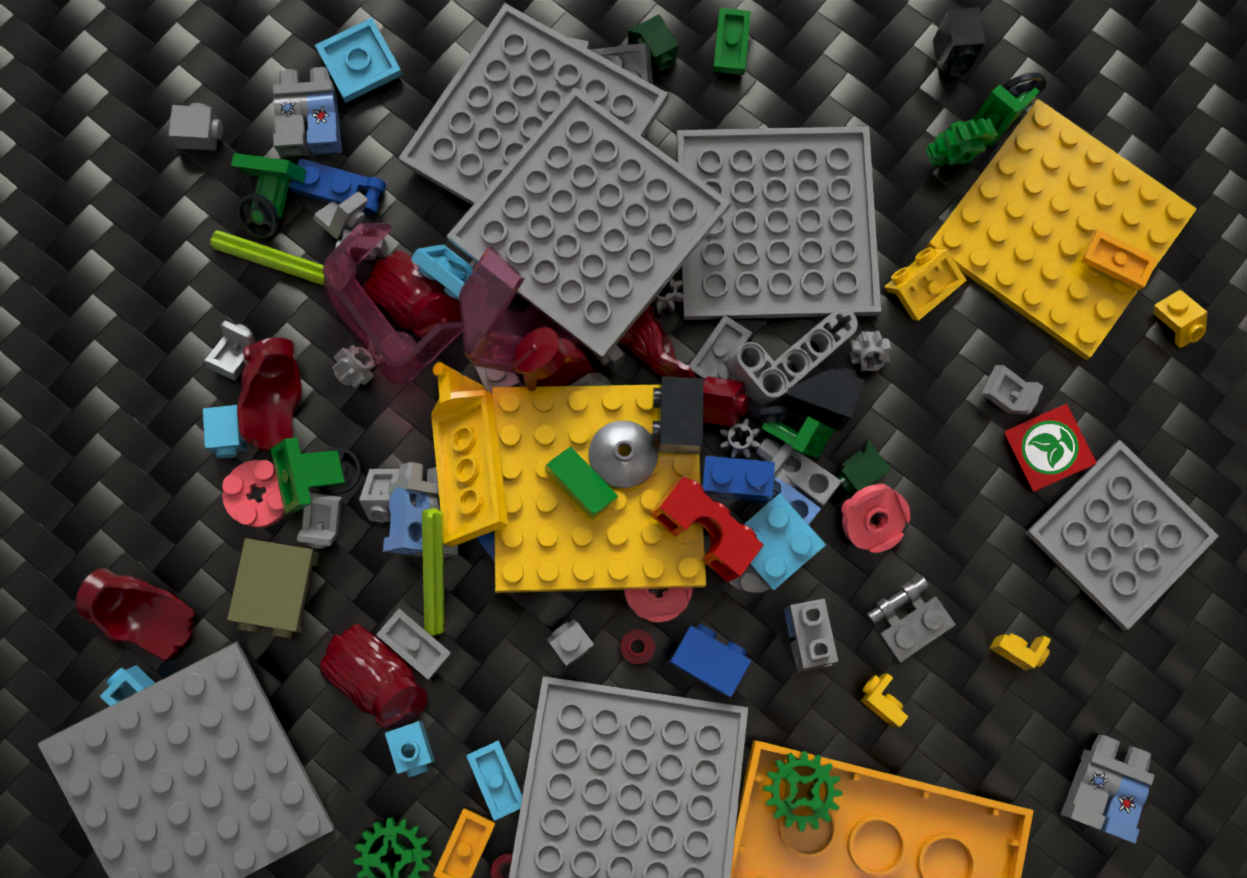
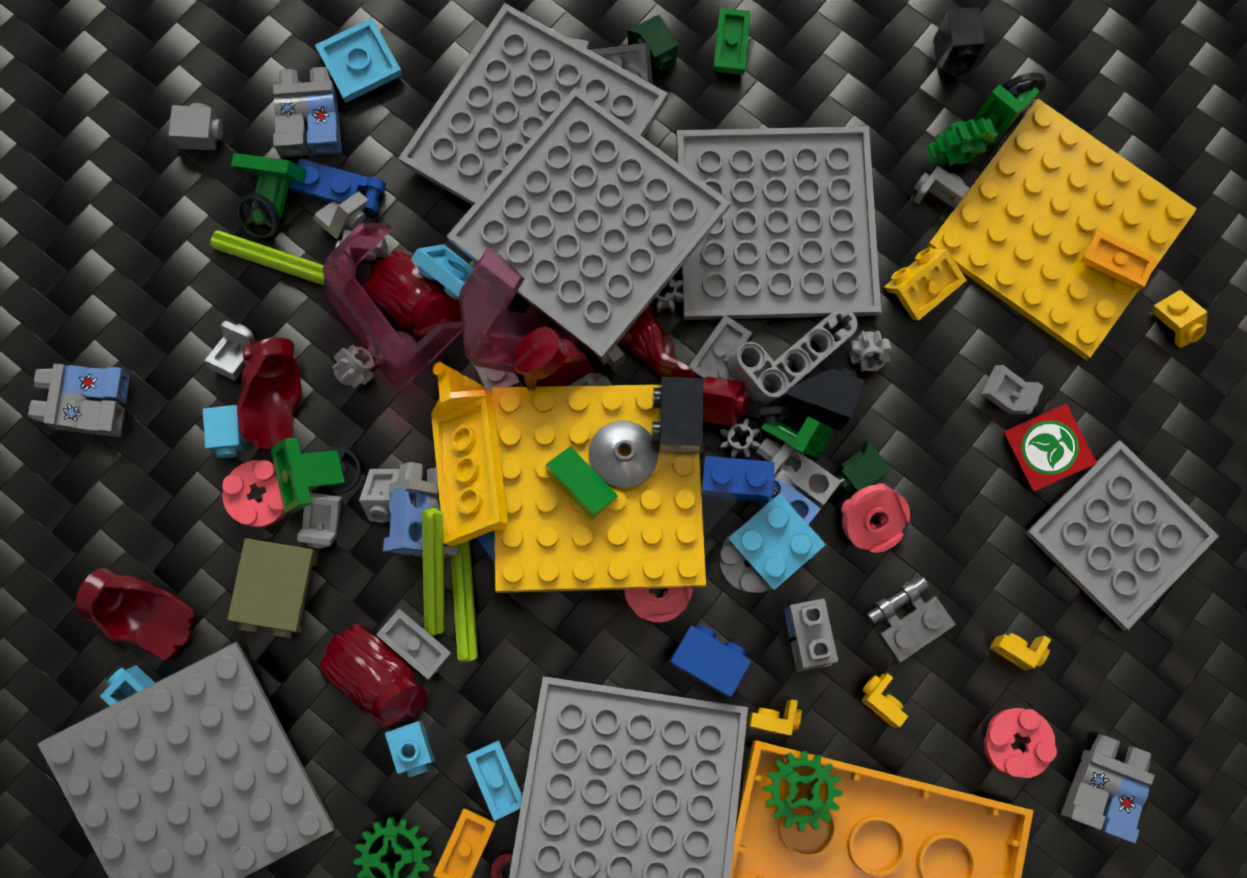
light grey brick [546,619,594,667] -> none
dark red plate [620,630,655,664] -> none
red arch [649,476,764,582] -> none
none -> light grey hips [28,363,130,438]
none -> lime axle [451,540,478,662]
none -> yellow bracket [747,699,802,736]
none -> light grey bracket [913,166,970,209]
none -> coral plate [983,708,1057,778]

